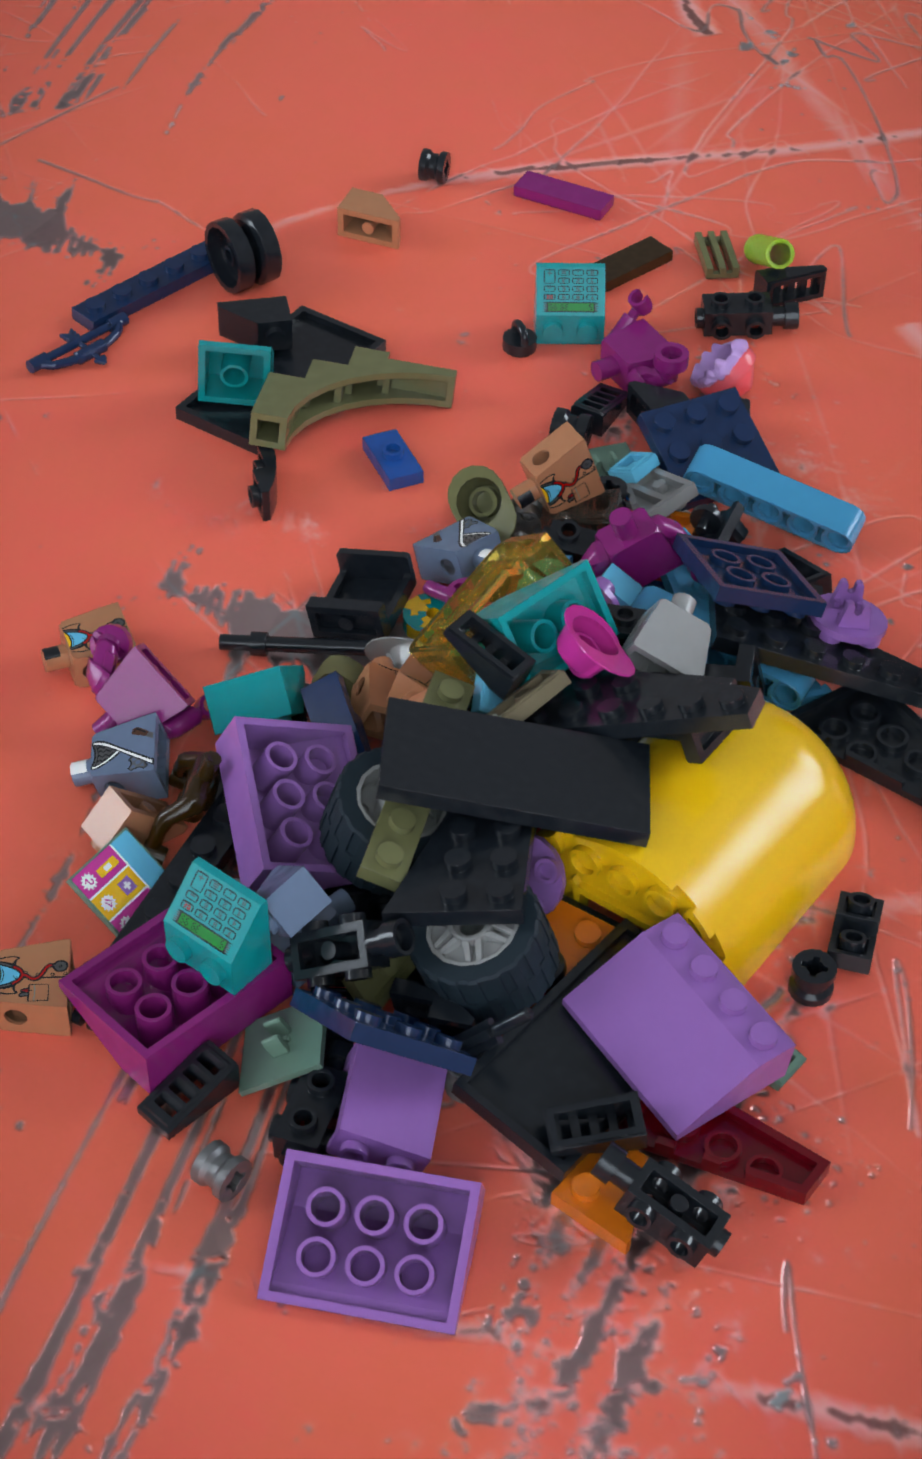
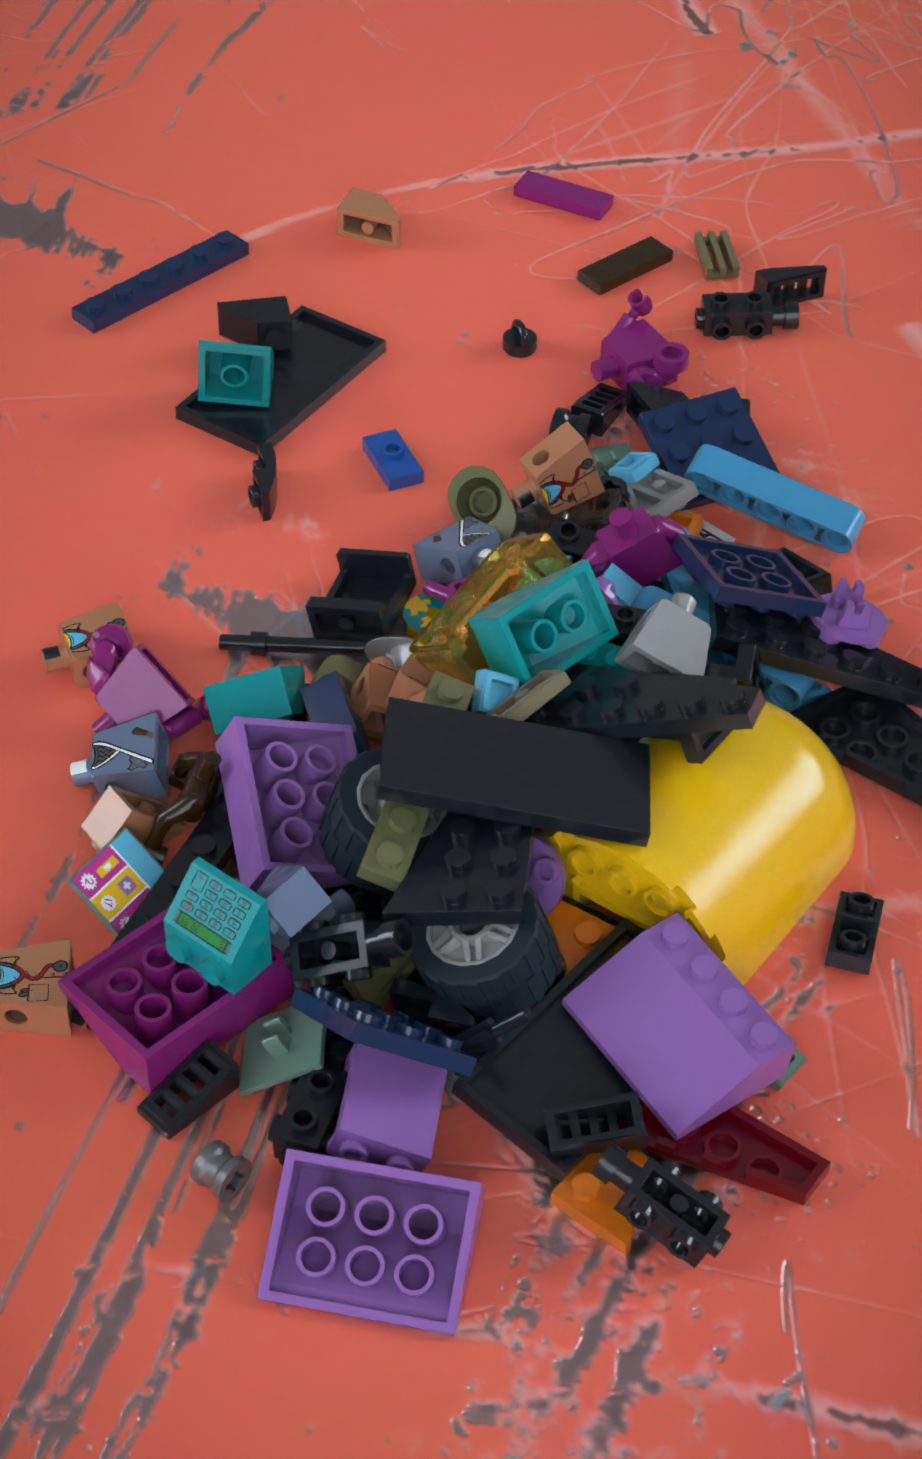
dark blue piece [26,312,129,373] -> none
black wheel [205,208,282,294] -> none
olive arch [249,346,457,451] -> none
black wheel [418,148,451,184] -> none
black slope [443,609,536,701] -> none
teal slope [533,263,605,344] -> none
dark pink piece [556,605,635,679] -> none
hair [690,339,756,396] -> none
black hips [690,500,749,543] -> none
lime piece [744,234,795,269] -> none
black wheel [788,949,837,1007] -> none

